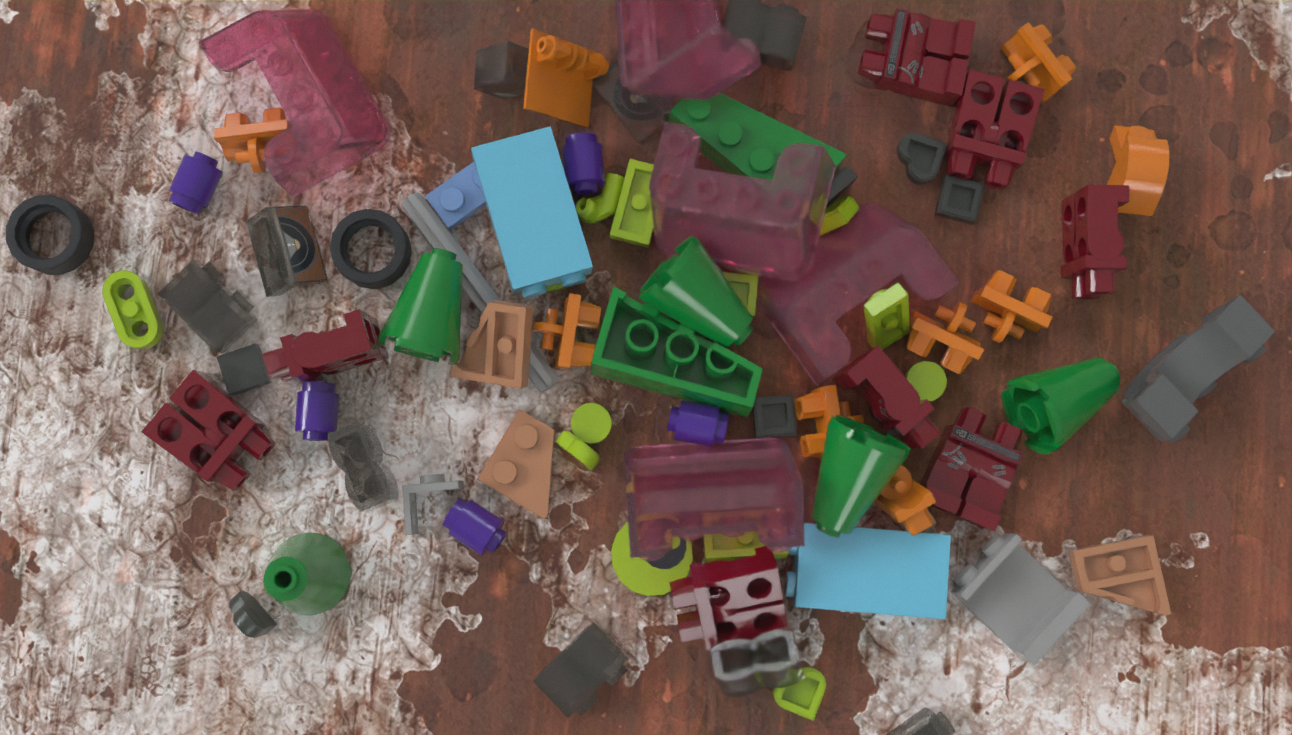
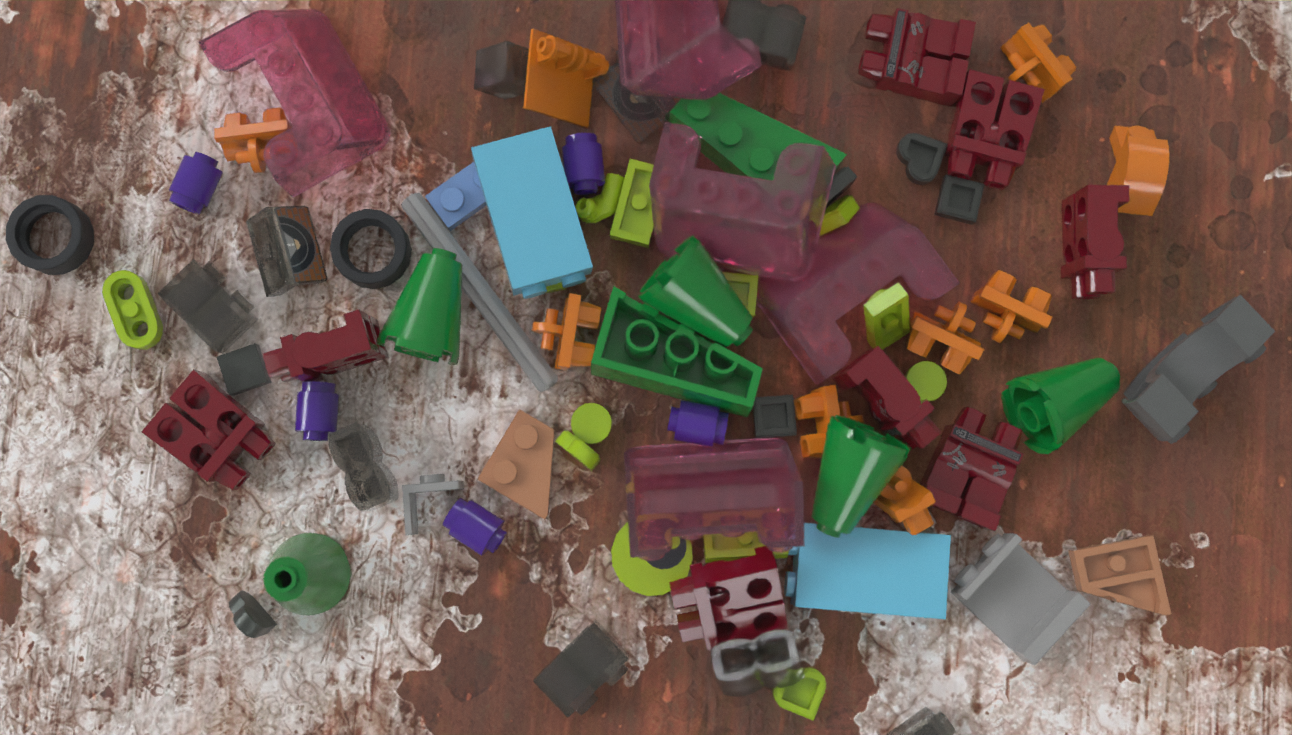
nougat wing [450,300,533,389] -> none

